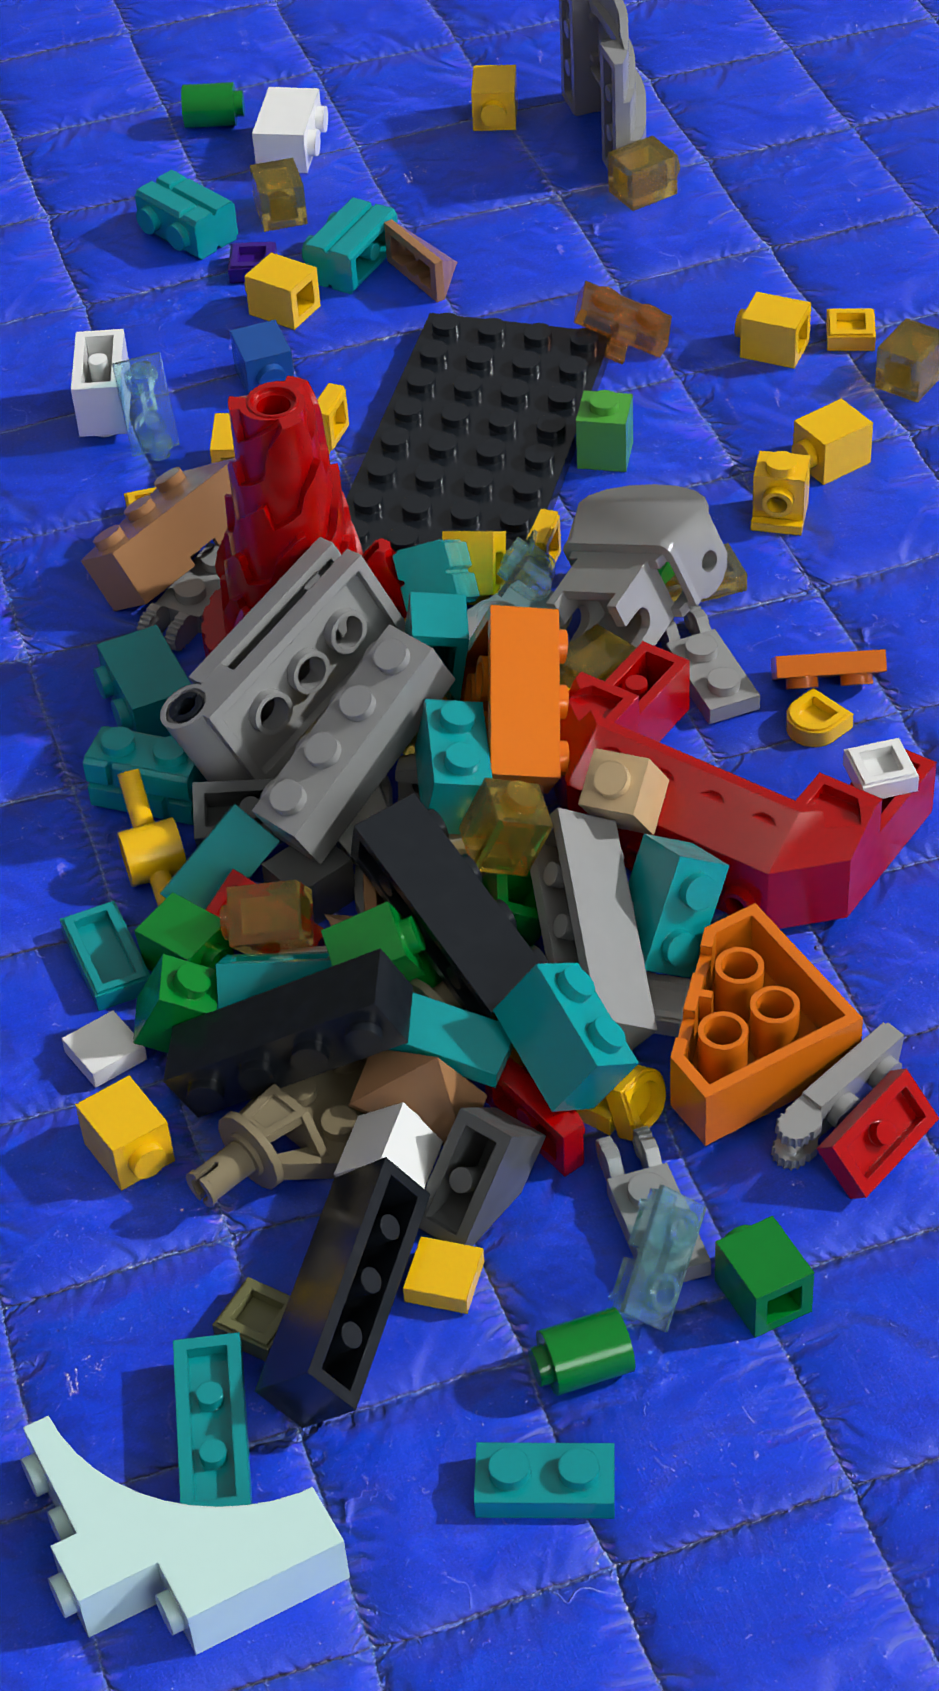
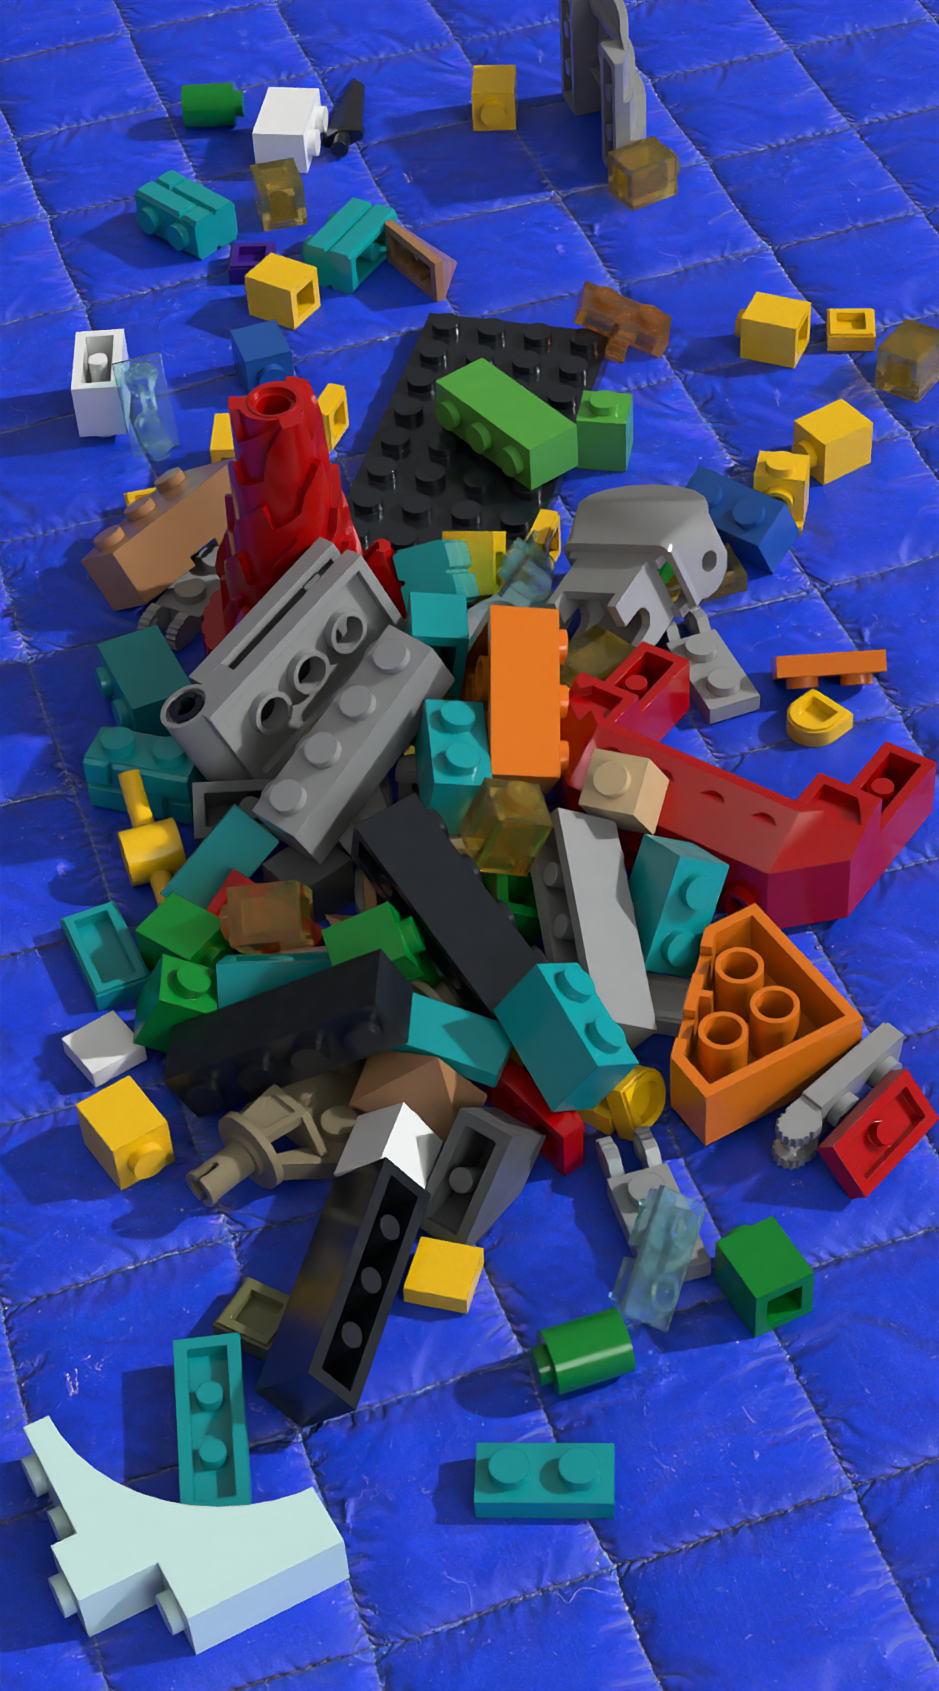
white tile [843,738,919,799] -> none
none -> black bar [322,78,365,157]
none -> bright green brick [435,357,578,491]
none -> blue brick [685,465,800,574]

